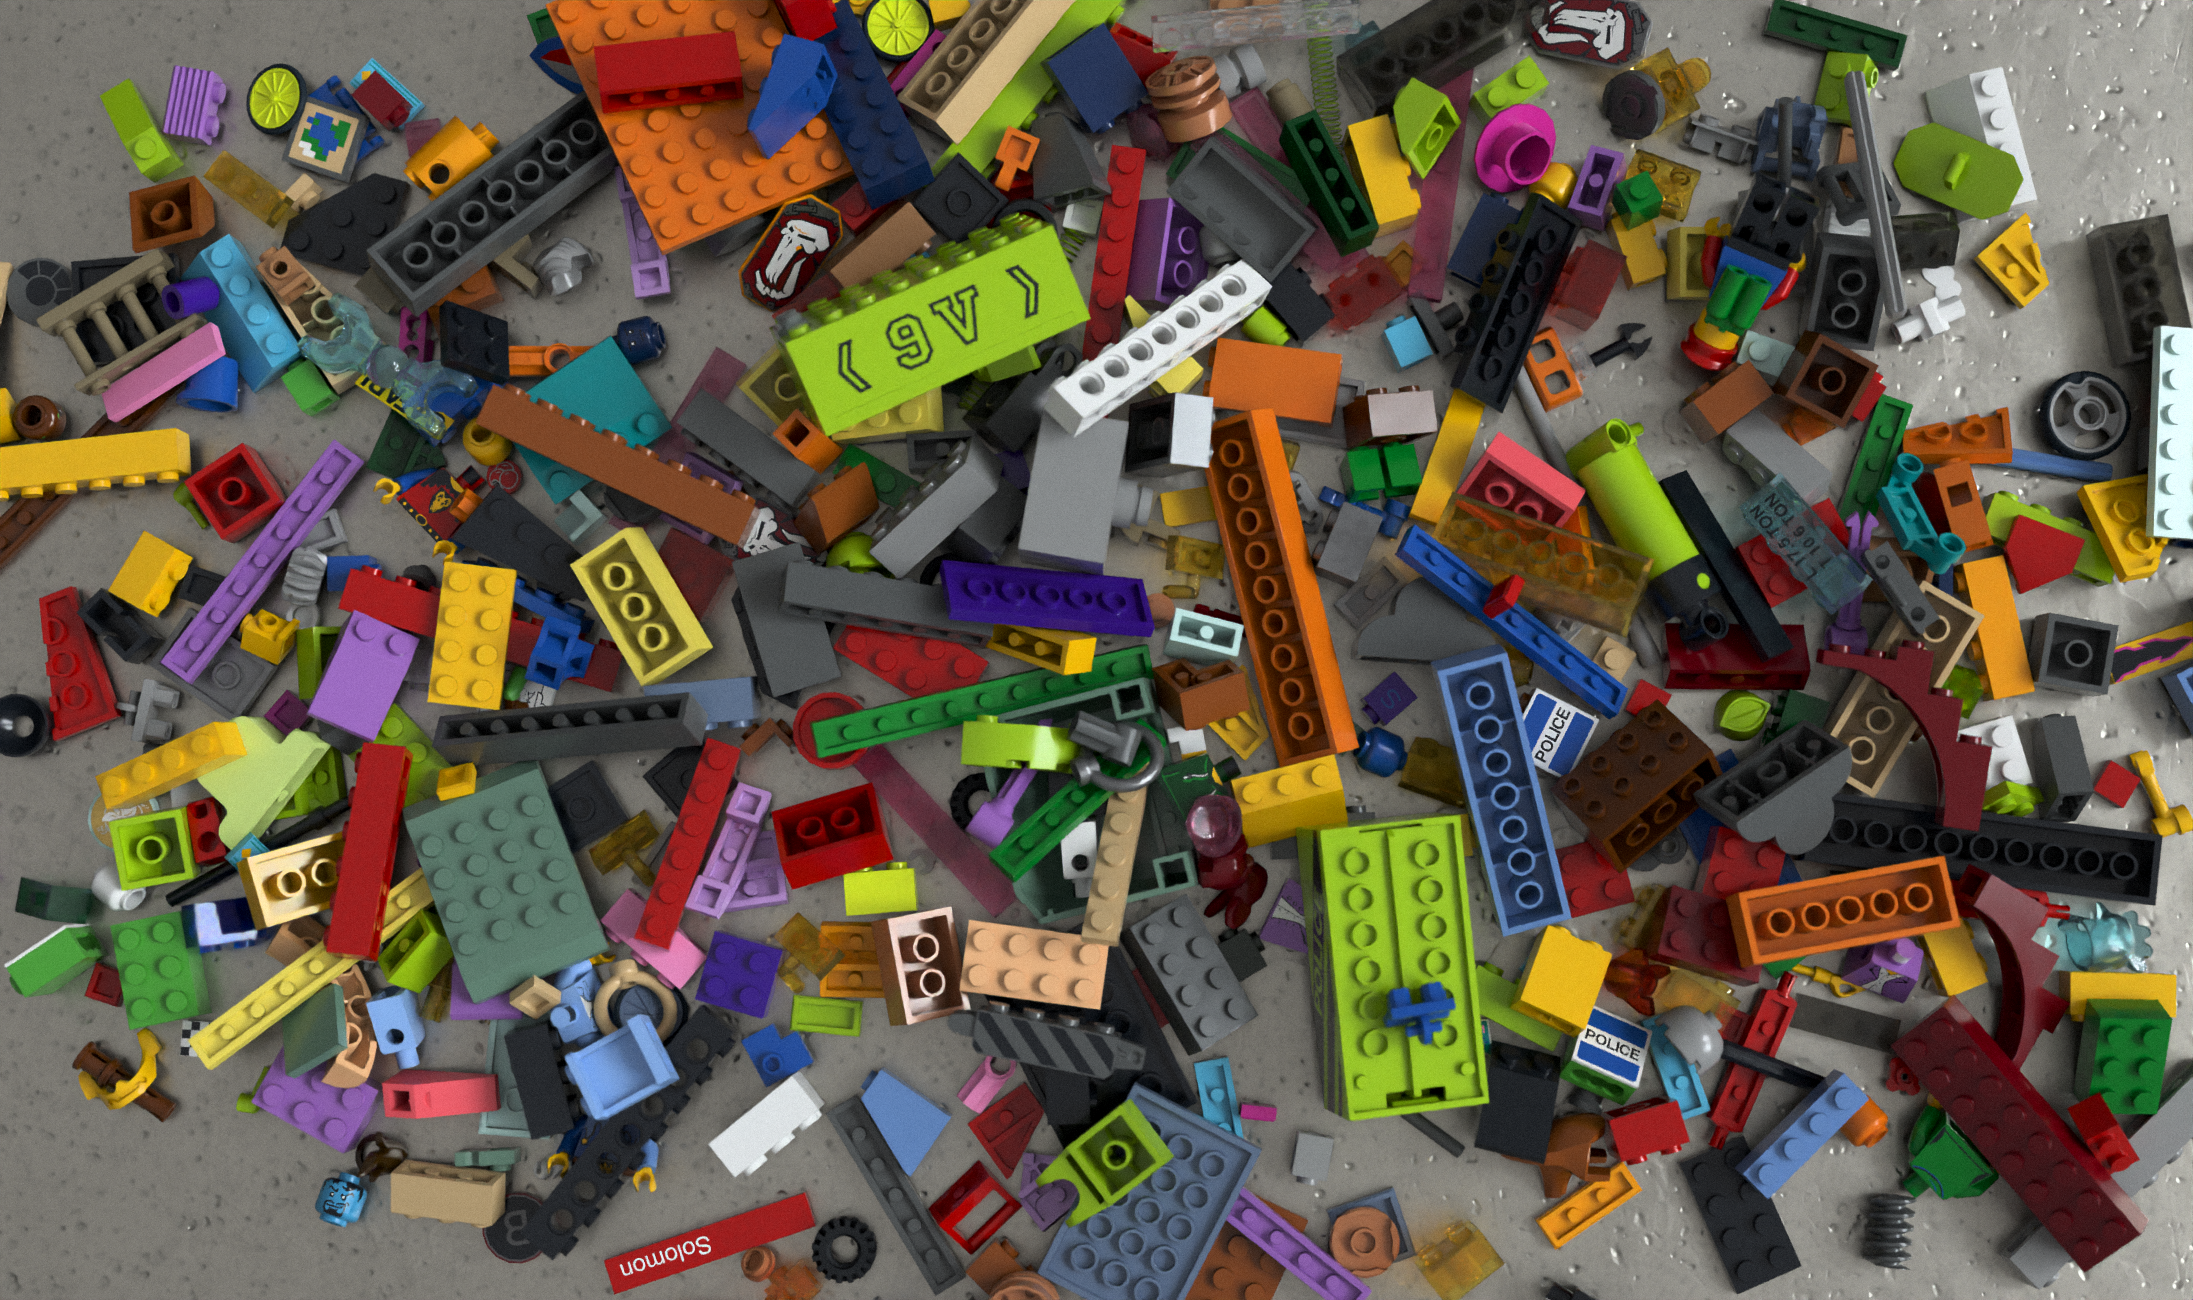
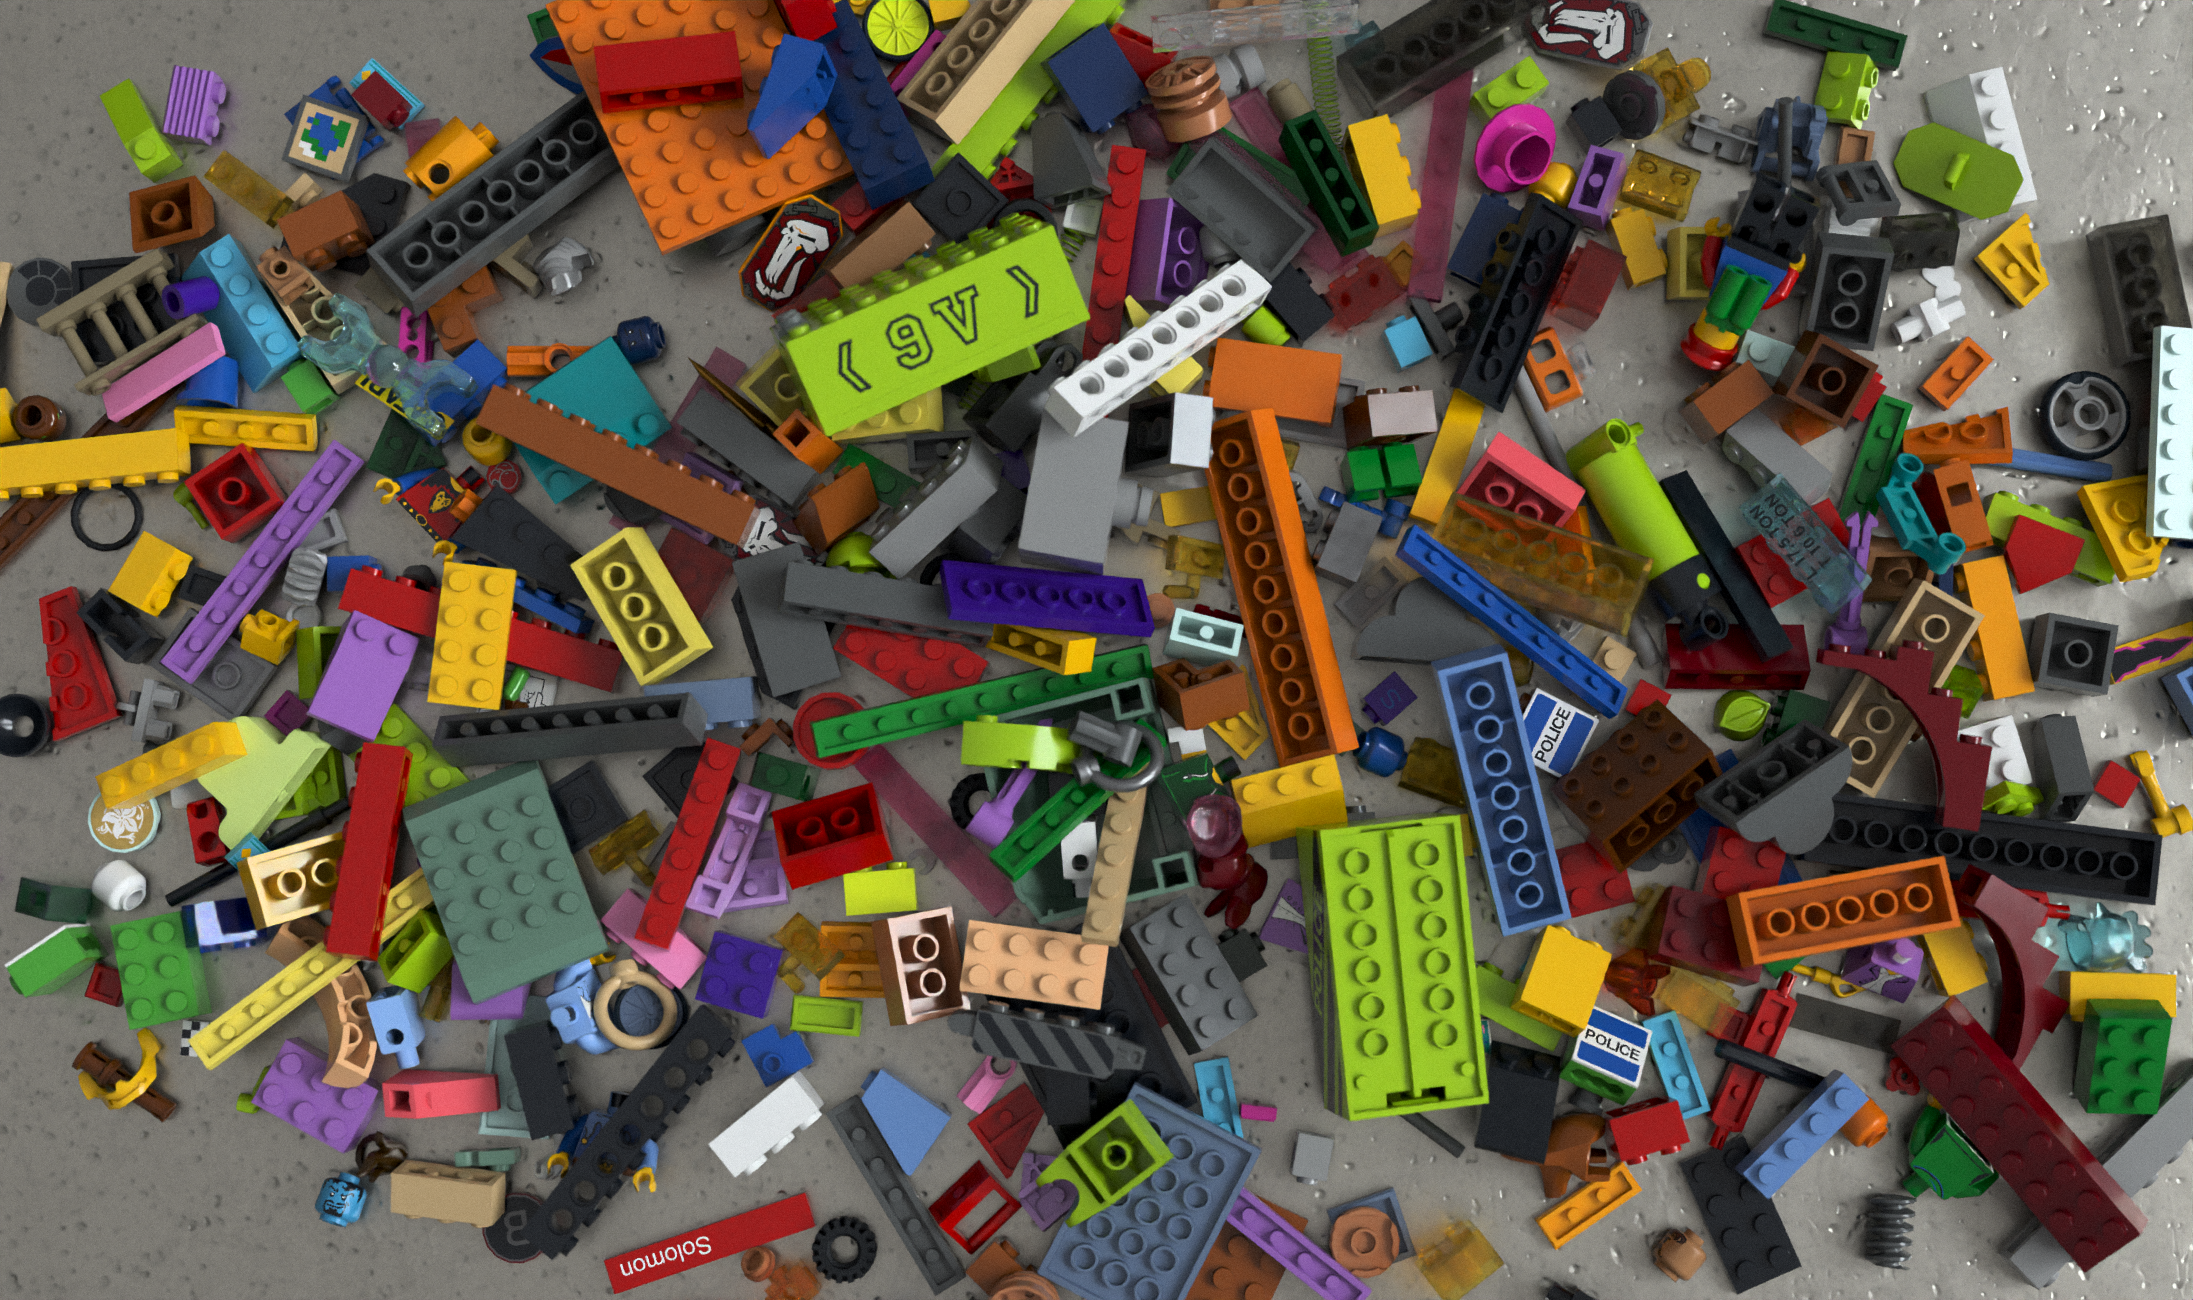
lime slope [109,805,201,891] -> none
neon yellow wheel [246,63,307,135] -> none
sand green tile [282,983,348,1079] -> none
yellow tile [436,762,477,801] -> none
black plate [439,300,510,386] -> none
tan plate [509,975,561,1020] -> none
blue brick [525,615,595,690] -> none
light aqua panel [555,489,608,546] -> none
light blue panel [564,1014,680,1120] -> none
lavender slope [614,166,671,300] -> none
orange plate [995,126,1040,192] -> none
blue hips [1383,982,1456,1045] -> none
lime slope [1393,77,1461,180] -> none
red tile [1483,574,1525,619] -> none
black bar [1589,323,1652,367] -> none
green brick [1612,171,1664,231] -> none
light grey cylinder [1654,1005,1723,1077] -> none
light grey axle [1844,71,1907,318] -> none
dark grey piece [1860,541,1940,637] -> none
red brick [2067,1092,2140,1175] -> none
none -> black piece [70,483,142,551]
none -> yellow plate [174,405,318,452]
none -> dark orange brick [277,190,376,272]
none -> pearl gold bar [688,358,778,441]
none -> dark green torso [748,751,821,802]
none -> black brick [1566,96,1622,154]
none -> medium nougat head [1653,1228,1706,1282]
none -> orange plate [1918,336,1994,411]

